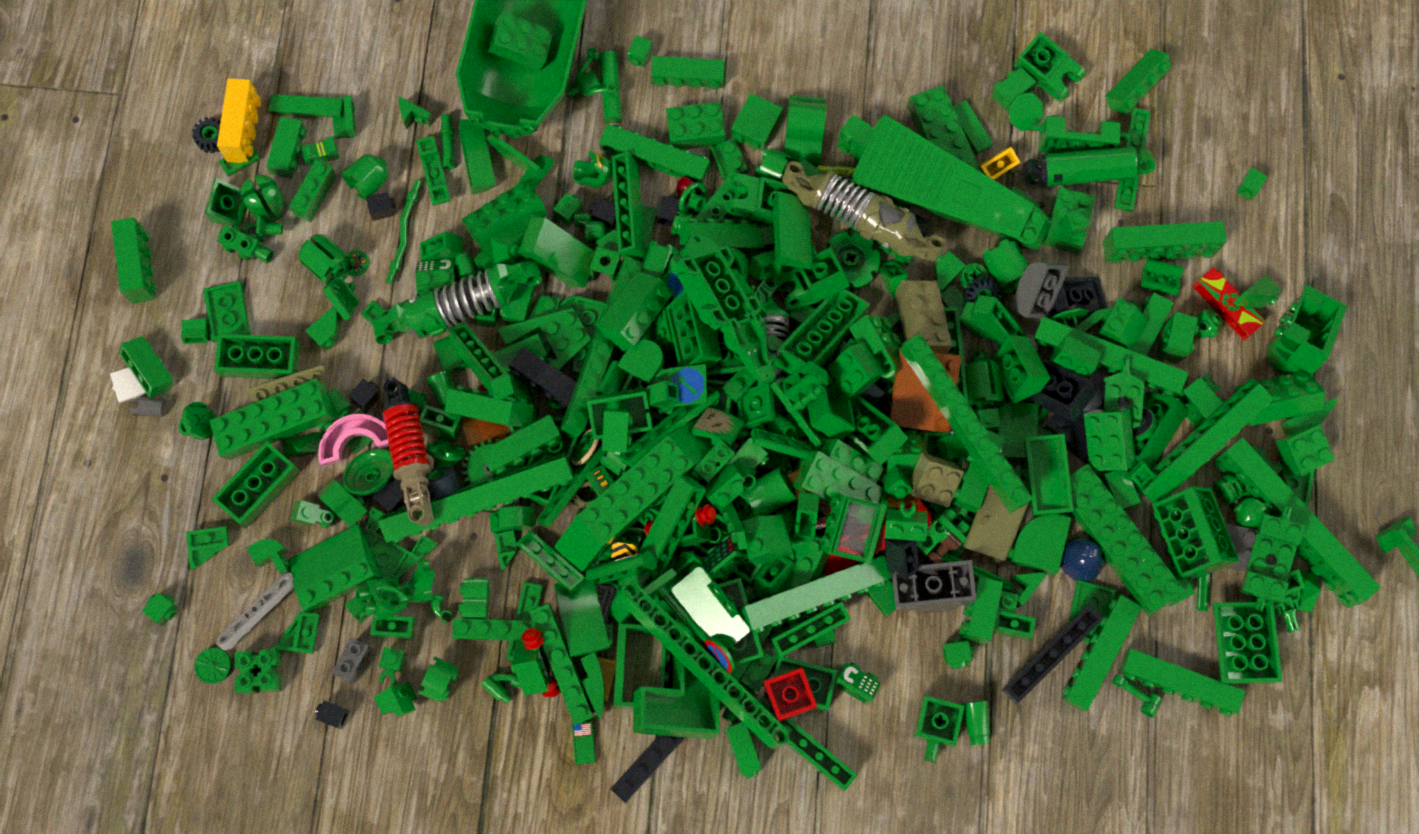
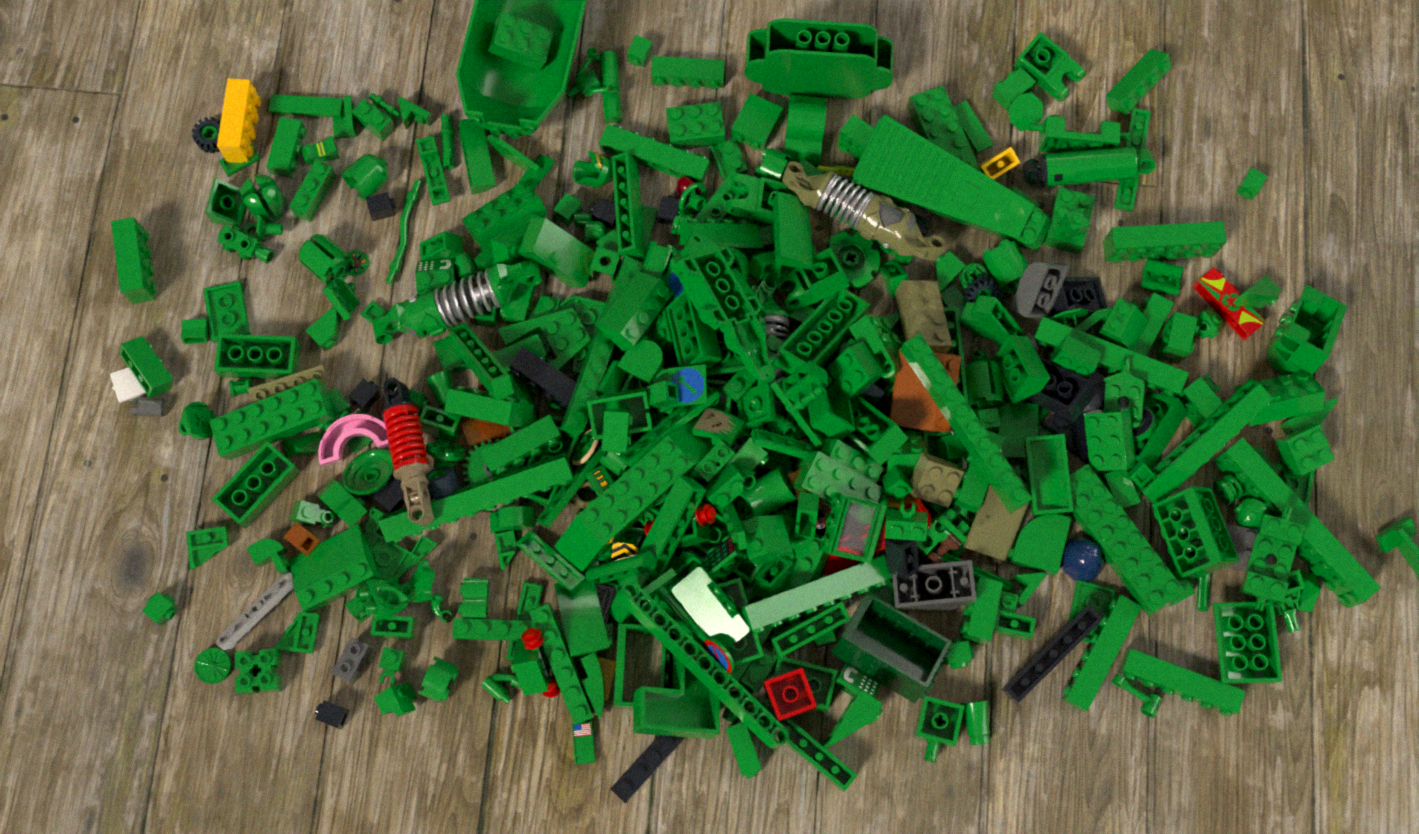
none -> green bush [229,377,253,397]
none -> dark orange brick [283,522,320,556]
none -> green brick [351,93,401,142]
none -> green brick [744,18,894,99]
none -> green slope [822,690,883,749]
none -> dark green container [831,591,952,704]

